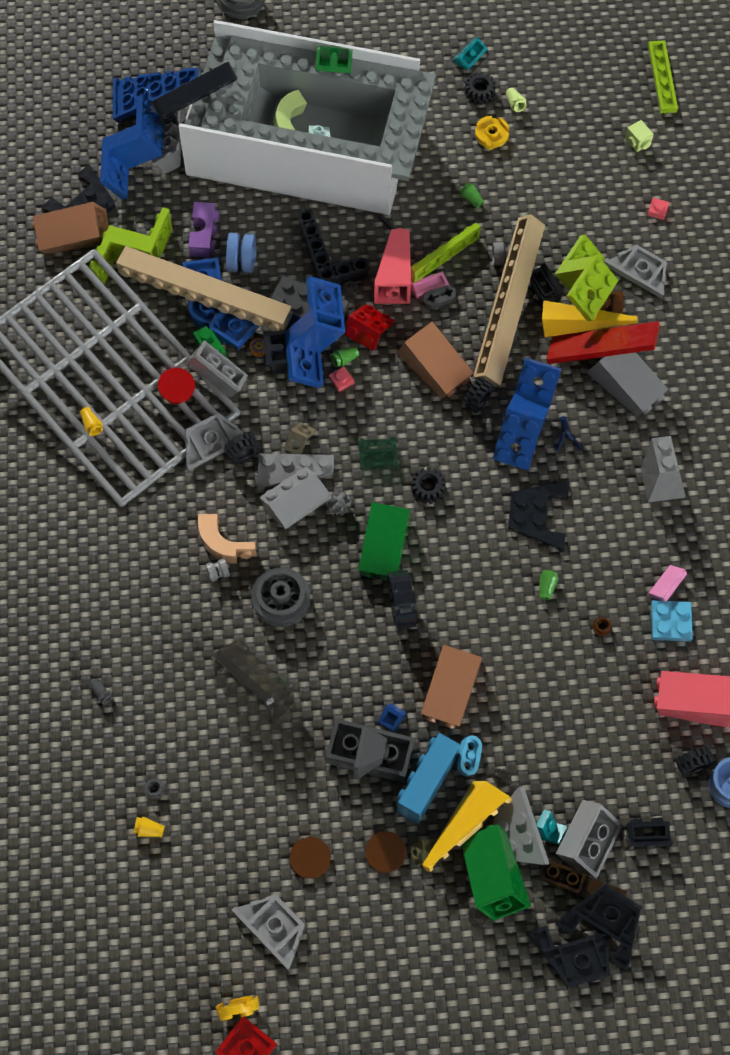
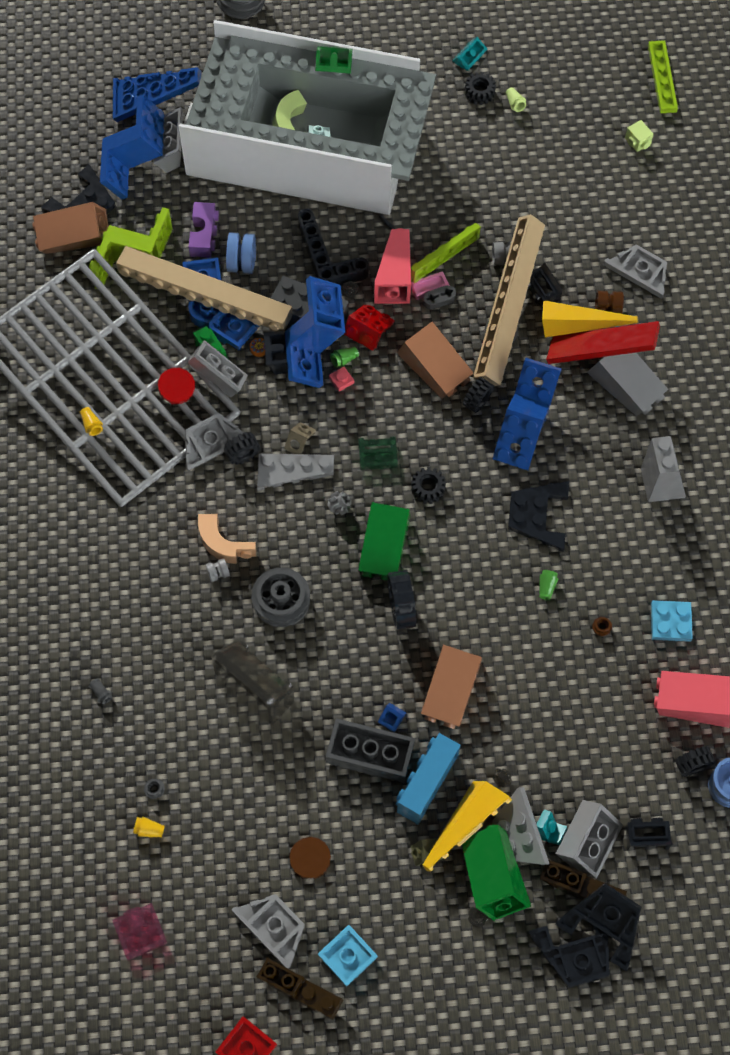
black beam [152,62,238,125] -> none
yellow plate [216,996,260,1021] -> none
light grey slope [259,467,332,529] -> none
dark grey slope [354,727,390,779] -> none
reddish brown tile [365,831,407,874] -> none
medium azure plate [457,735,482,776] -> none
bright green cone [459,182,485,209] -> none
yellow plate [475,116,509,150] -> none
lime bracket [555,235,619,321] -> none
dark blue plant [556,416,583,451] -> none
coral plate [647,198,669,220] -> none
bright pink tile [649,565,687,602] -> none
none -> clear pink plate [112,903,168,961]
none -> dark brown slope [257,958,344,1020]
none -> medium azure plate [318,925,378,987]

